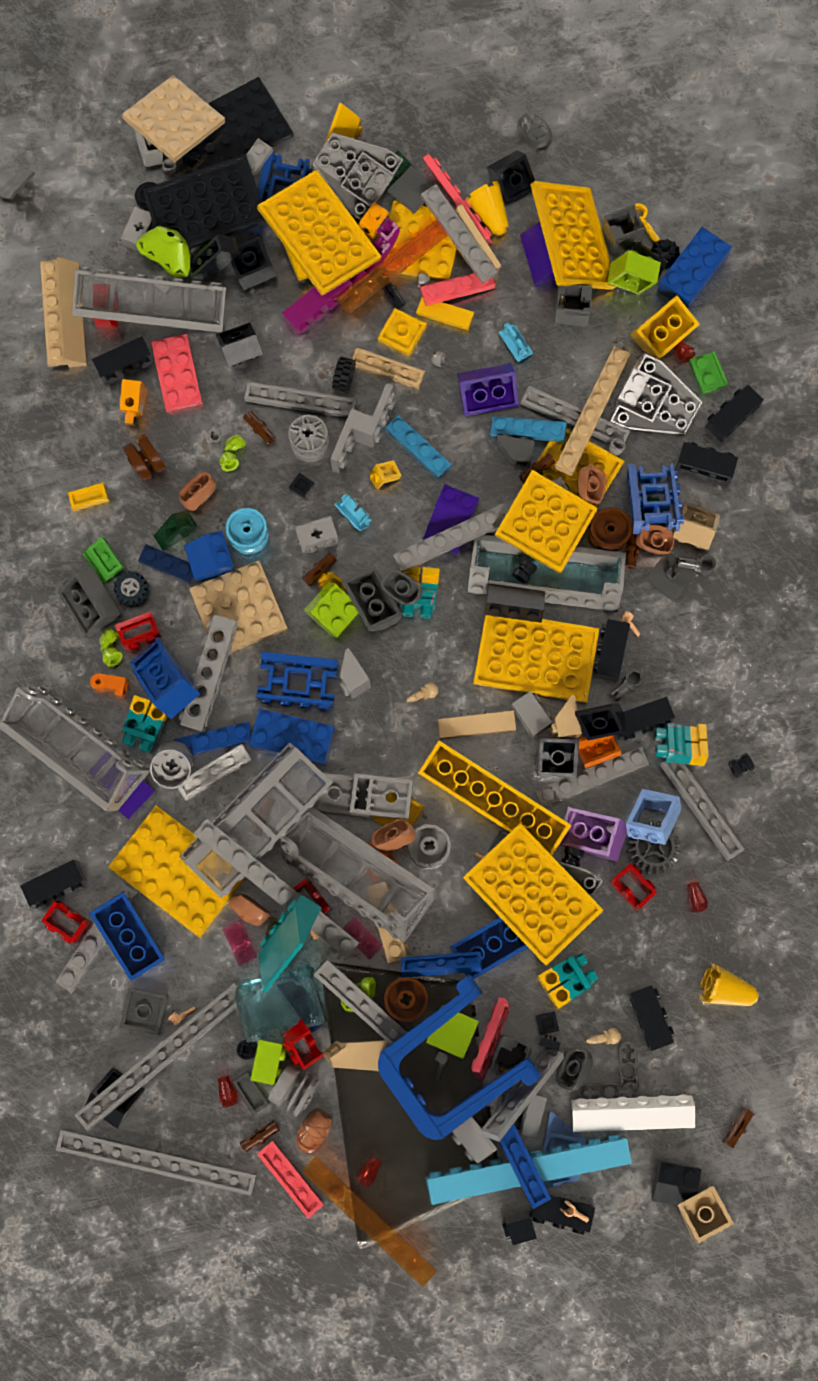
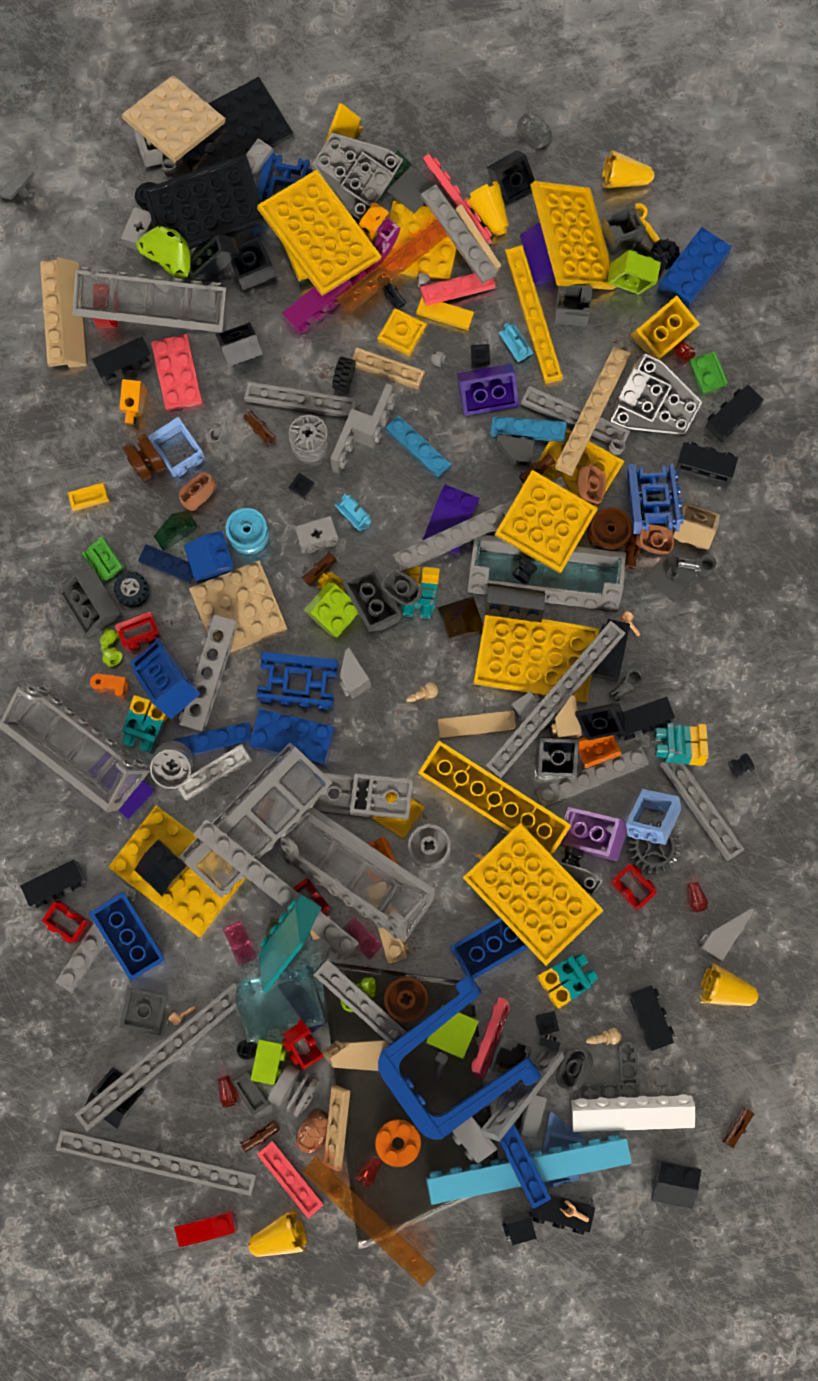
lime arm [219,434,246,472] -> none
nougat piece [228,894,271,926] -> none
yellow bracket [369,460,402,489] -> none
nougat piece [372,818,416,853] -> none
blue plate [401,951,482,978] -> none
tan slope [677,1186,734,1244] -> none
none -> black slope [134,839,190,897]
none -> light blue window [147,417,205,478]
none -> red slope [174,1210,238,1247]
none -> yellow cone [248,1210,307,1257]
none -> tan tile [323,1085,350,1171]
none -> orange wheel [375,1119,421,1167]
none -> dark brown slope [437,596,483,643]
none -> black plate [471,344,490,365]
none -> light grey plate [485,621,625,779]
none -> yellow tile [505,245,563,384]
none -> yellow cone [602,150,654,188]
none -> light grey slope [699,909,754,962]

